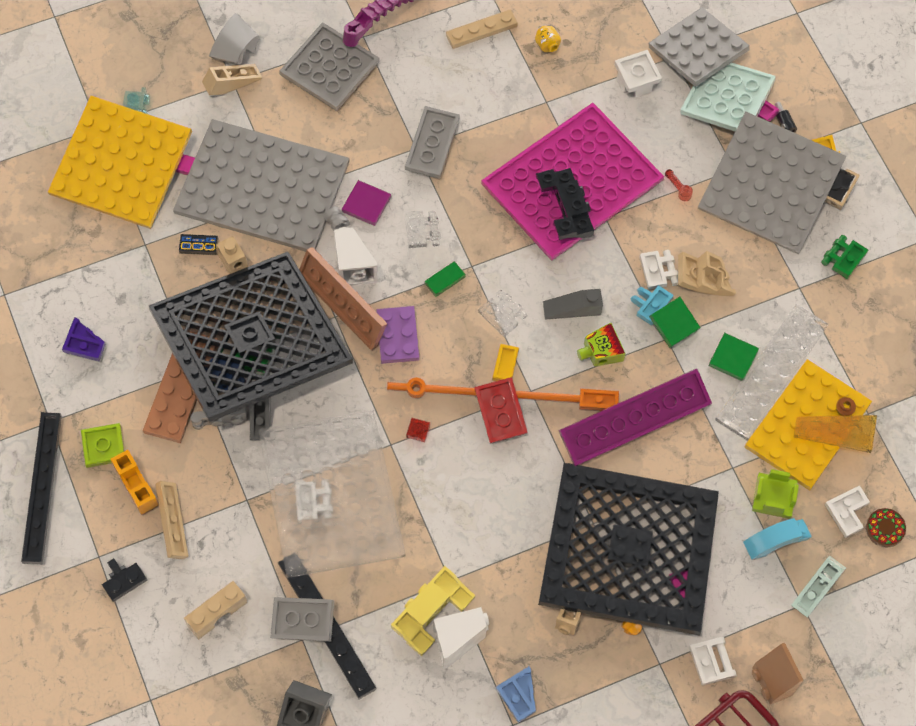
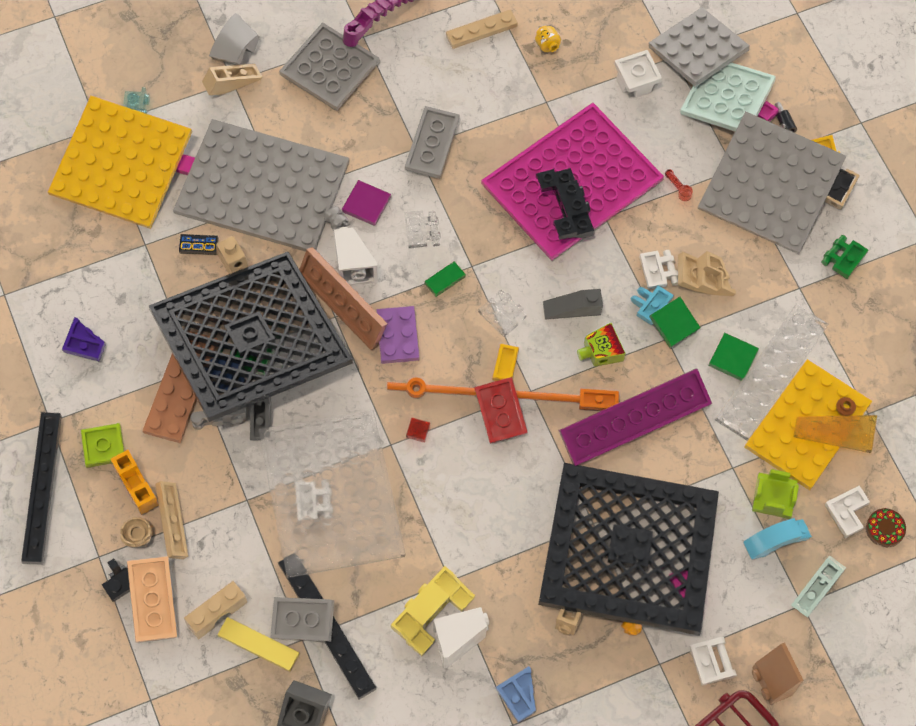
none -> tan hair [120,517,152,547]
none -> light nougat plate [127,556,177,643]
none -> light yellow tile [217,617,299,672]

